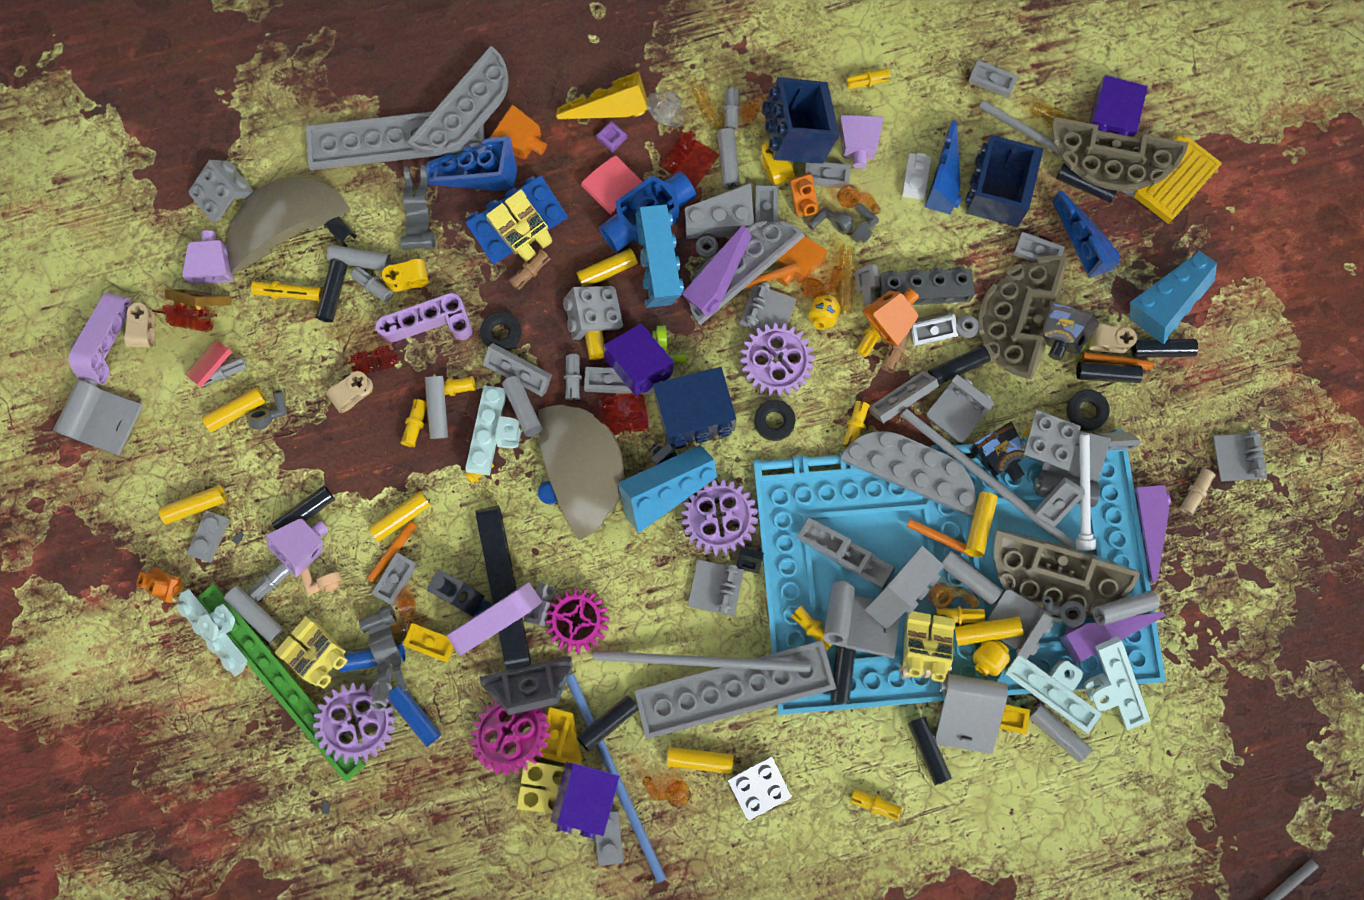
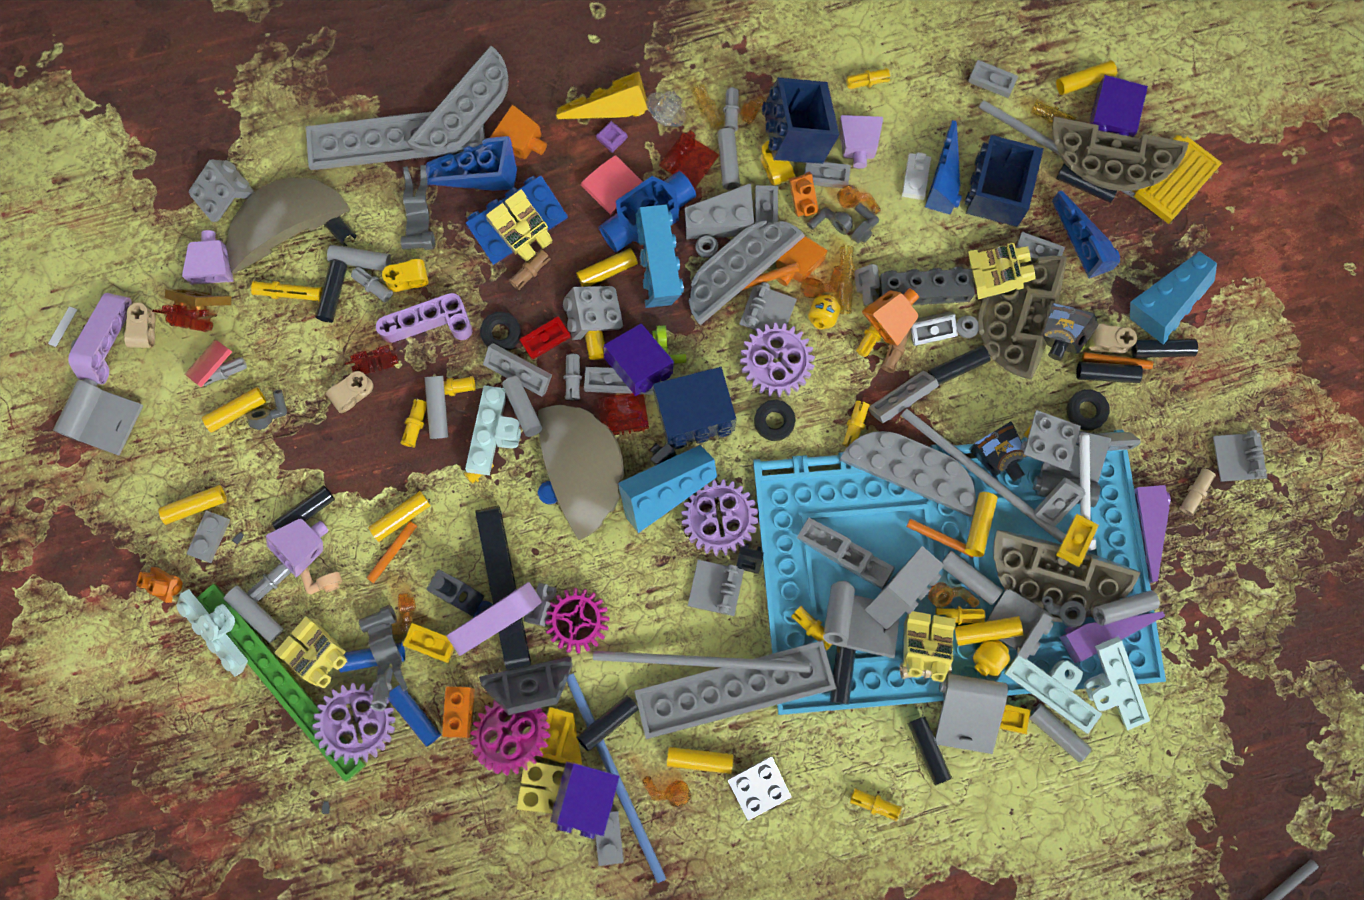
light grey plate [371,552,418,606] -> none
medium lavender slope [682,225,752,317] -> none
light grey bracket [926,374,995,443] -> none
none -> white sticker [48,306,77,347]
none -> orange brick [442,687,475,738]
none -> red plate [519,316,571,360]
none -> light yellow hips [968,243,1035,299]
none -> yellow piece [1056,60,1117,95]
none -> yellow plate [1056,514,1099,567]

